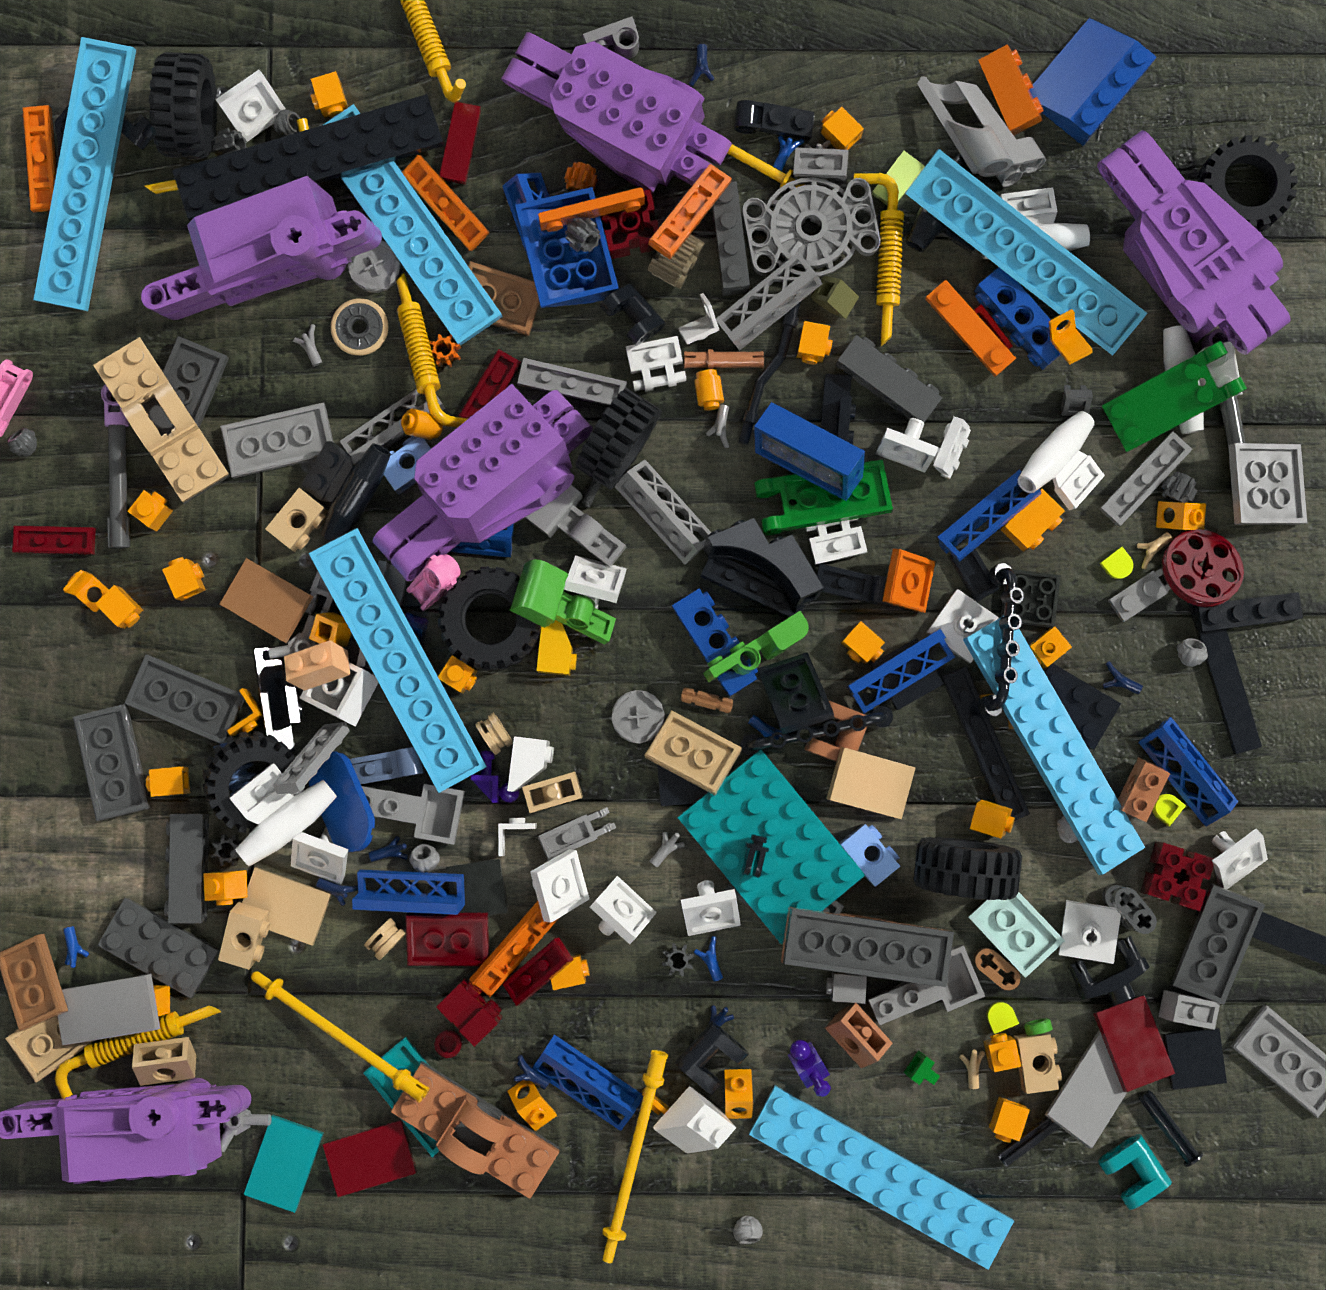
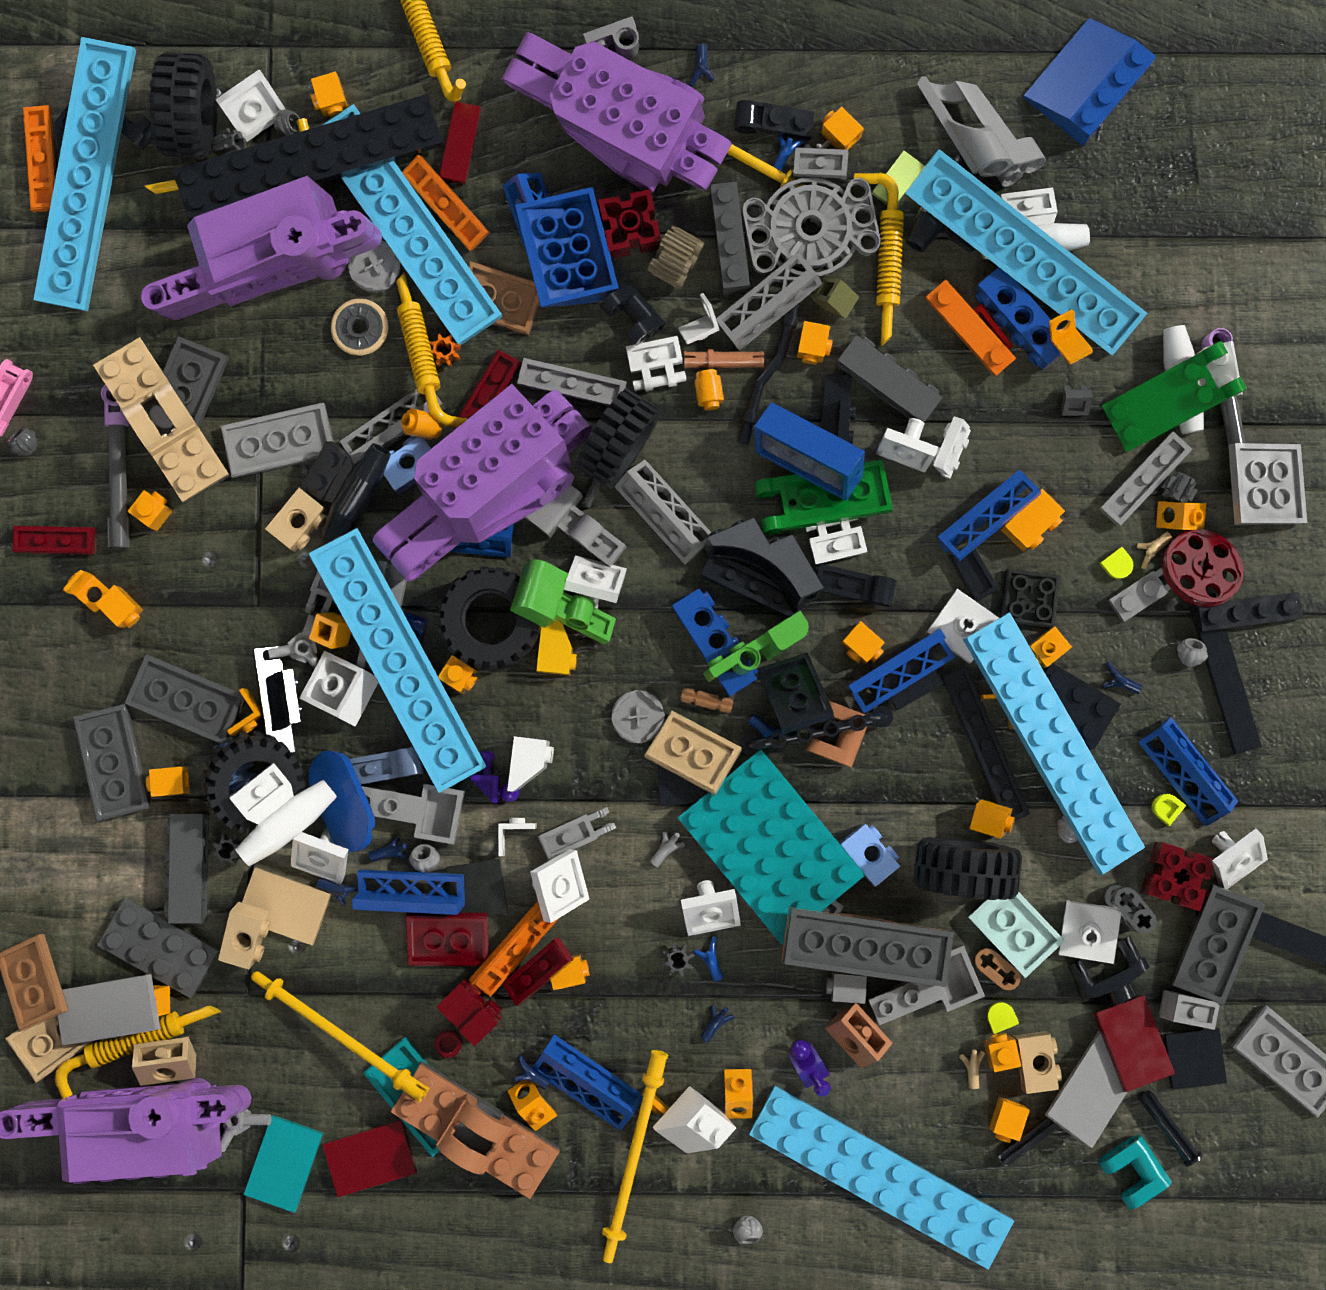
blue bar [63,926,89,968] -> none
light orange brick [162,557,206,601] -> none
light orange brick [203,870,248,905] -> none
medium nougat tile [220,558,313,643] -> none
light grey plate [273,722,350,795] -> none
light nougat brick [284,640,350,691] -> none
light grey bar [293,324,323,367] -> none
tan wheel [364,918,406,960] -> none
bright pink piece [406,554,461,611] -> none
tan wheel [475,712,513,755] -> none
tan brick [522,772,583,813] -> none
orange plate [538,187,645,232] -> none
orange gear [564,162,598,192] -> none
dark grey gear [565,218,601,252] -> none
white tile [590,876,657,944] -> none
orange plate [648,164,732,260] -> none
black connector [675,1021,749,1095] -> none
light grey bar [706,405,729,448] -> none
black arm [742,834,769,878] -> none
tan tile [826,747,915,819] -> none
orange tile [883,549,935,613] -> none
green tile [903,1050,940,1085] -> none
orange brick [978,45,1044,135] -> none
black bar [979,563,1024,717] -> none
white plate [1018,411,1105,510] -> none
bright green tile [1024,1018,1053,1036] -> none
medium lavender piece [1097,130,1291,355] -> none
nougat brick [1118,757,1170,822] -> none
black tyre [1196,135,1298,233] -> none

